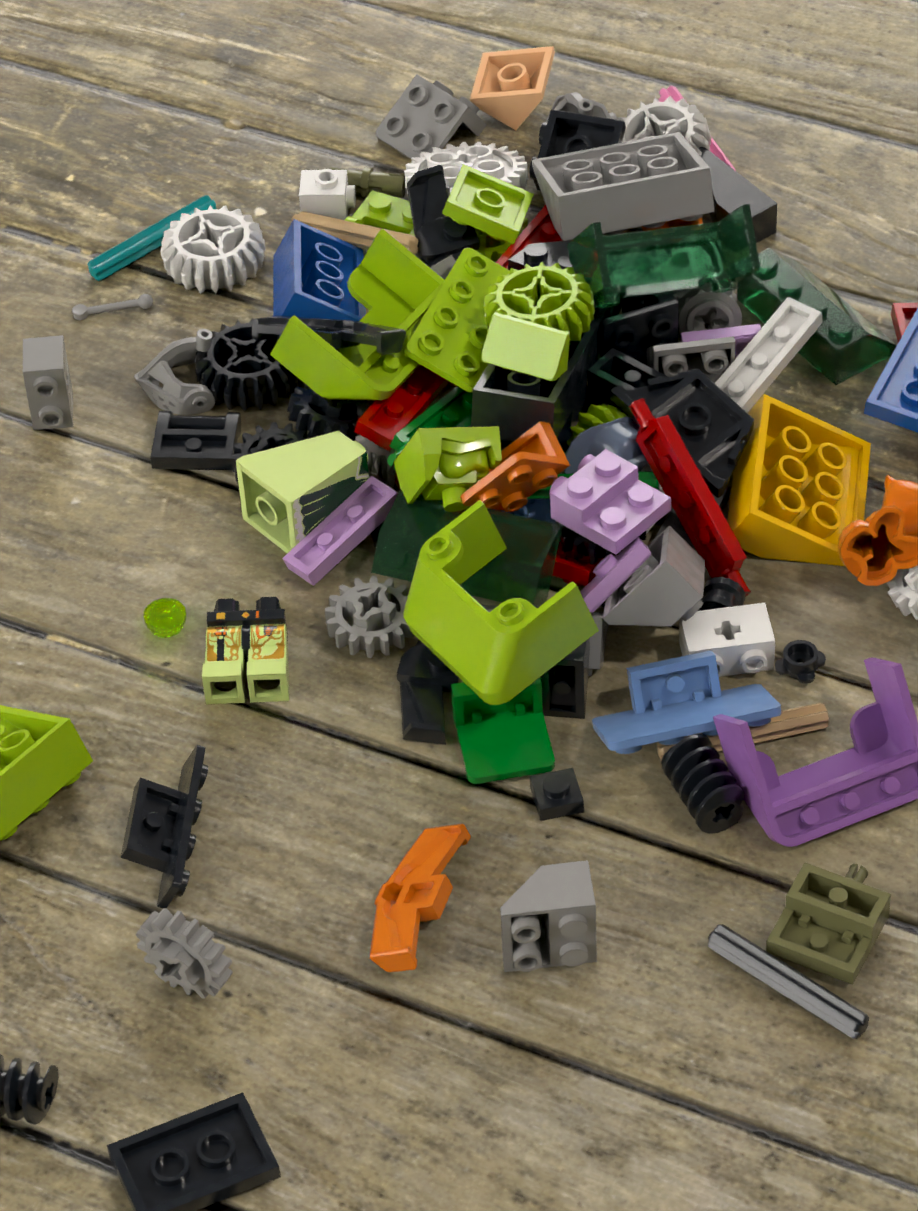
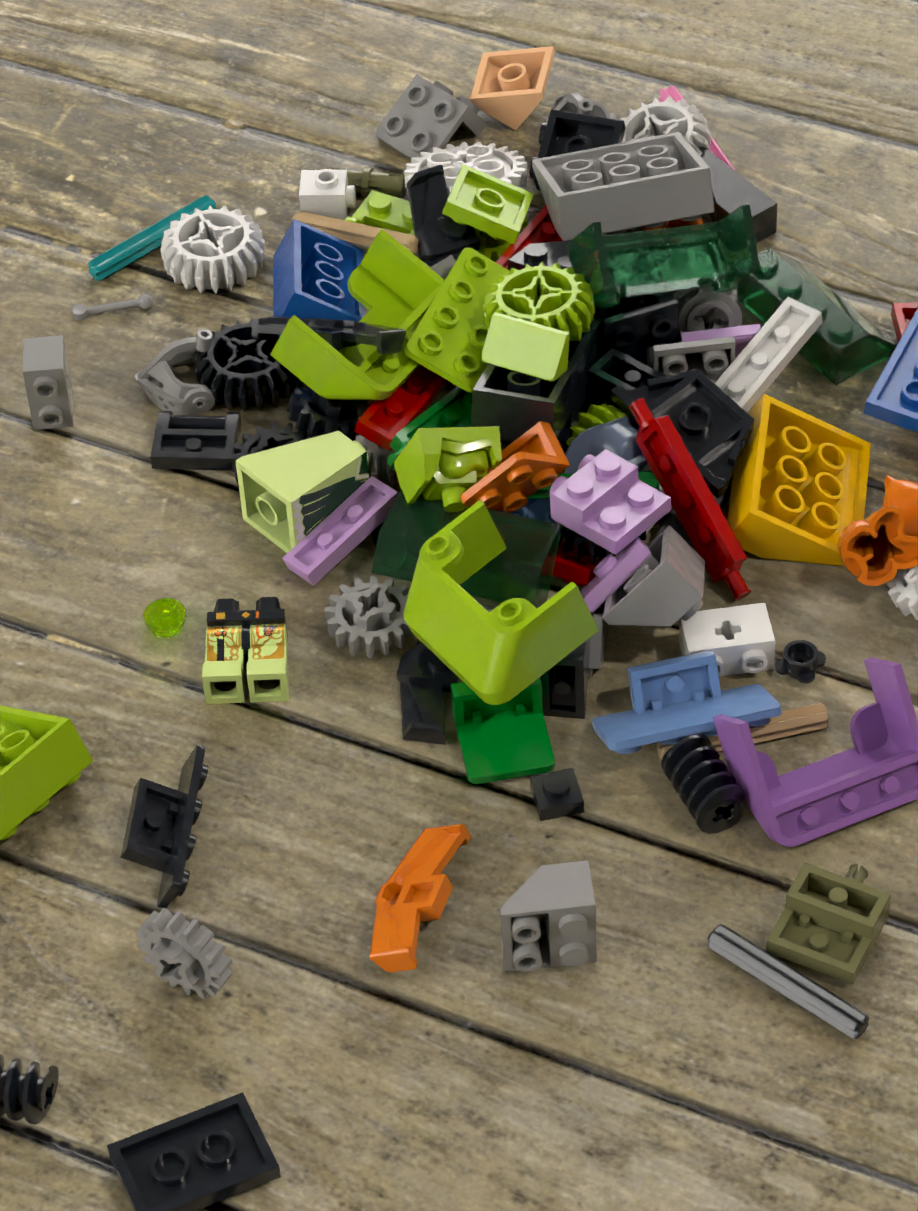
black wheel [698,577,745,611] -> none

